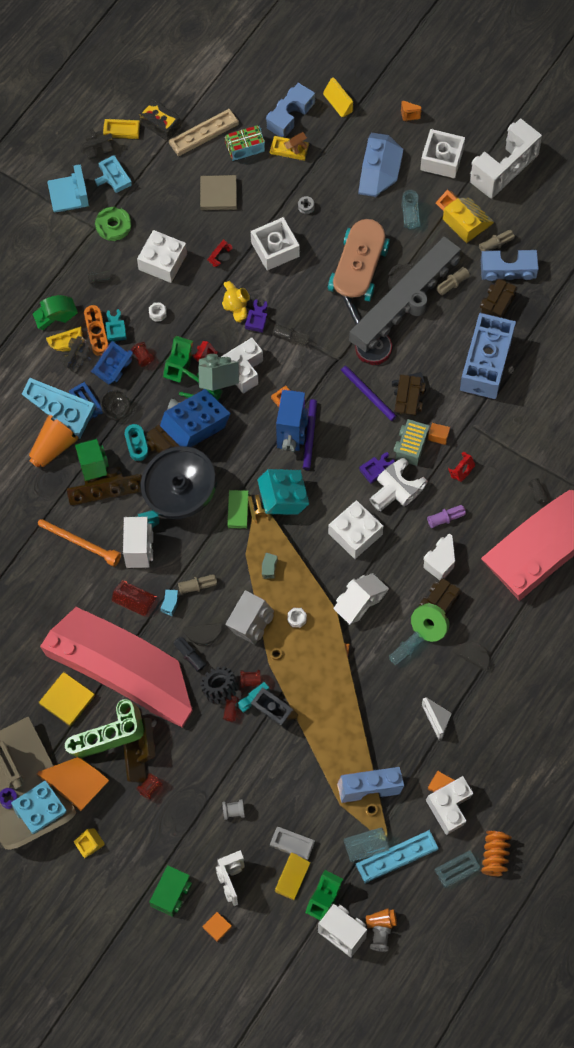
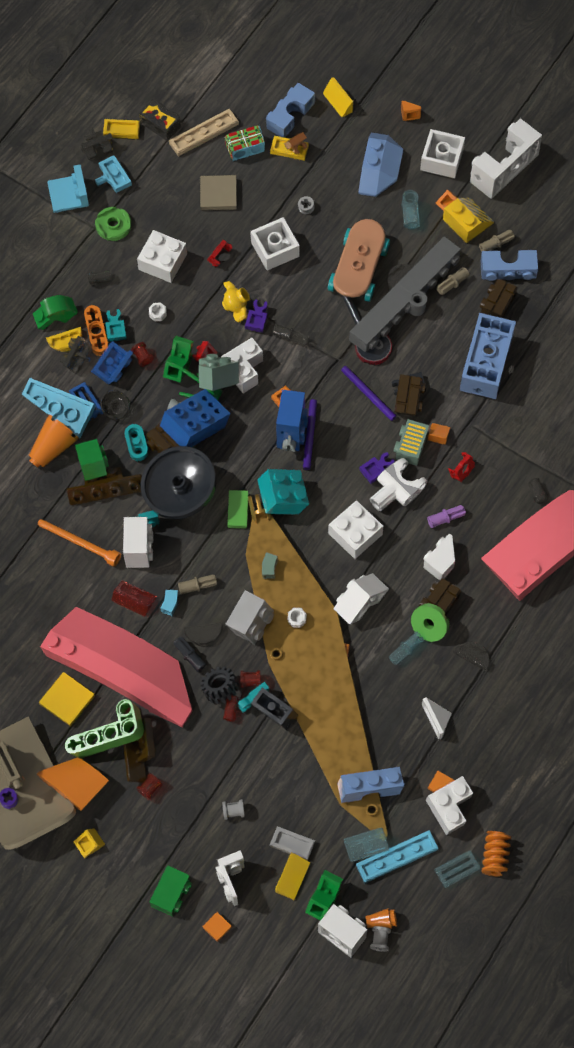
medium azure bracket [11,781,67,834] -> none

